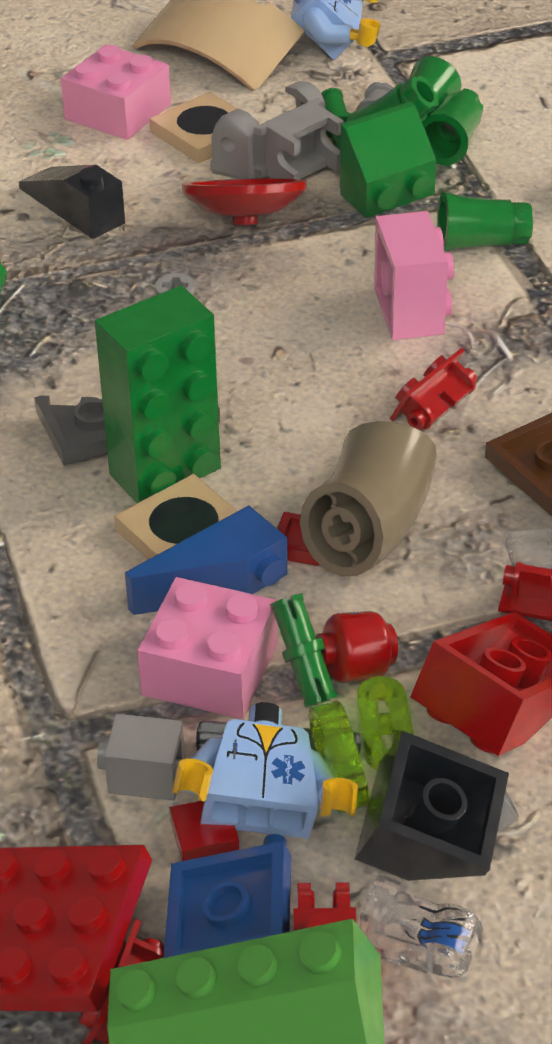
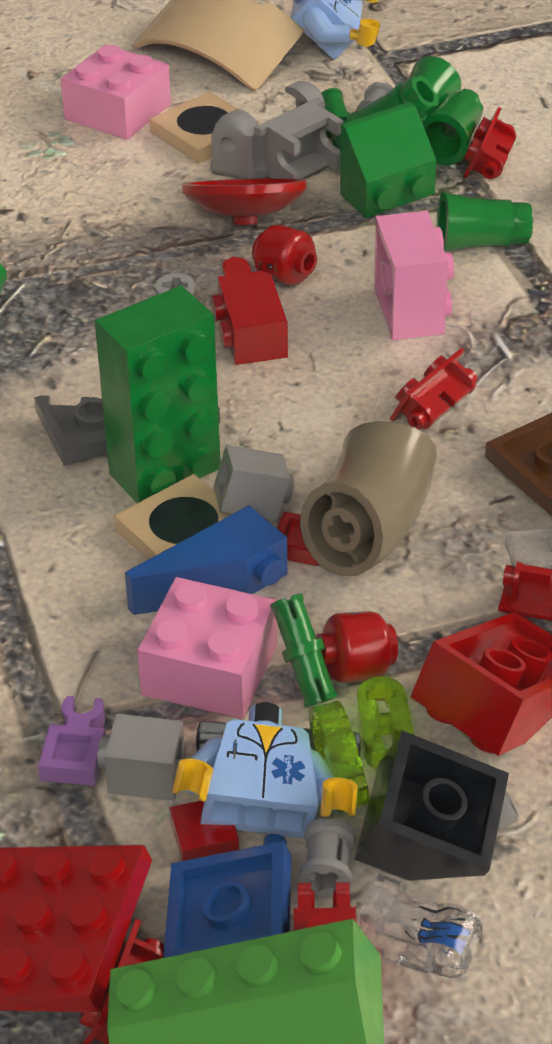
black slope [18,165,125,239] -> none
none -> medium lavender plate [38,696,105,786]
none -> red hinge [211,256,288,365]
none -> light grey brick [213,445,294,521]
none -> red head [252,225,317,286]
none -> light grey bush [298,818,356,898]
none -> red hinge [463,106,517,179]

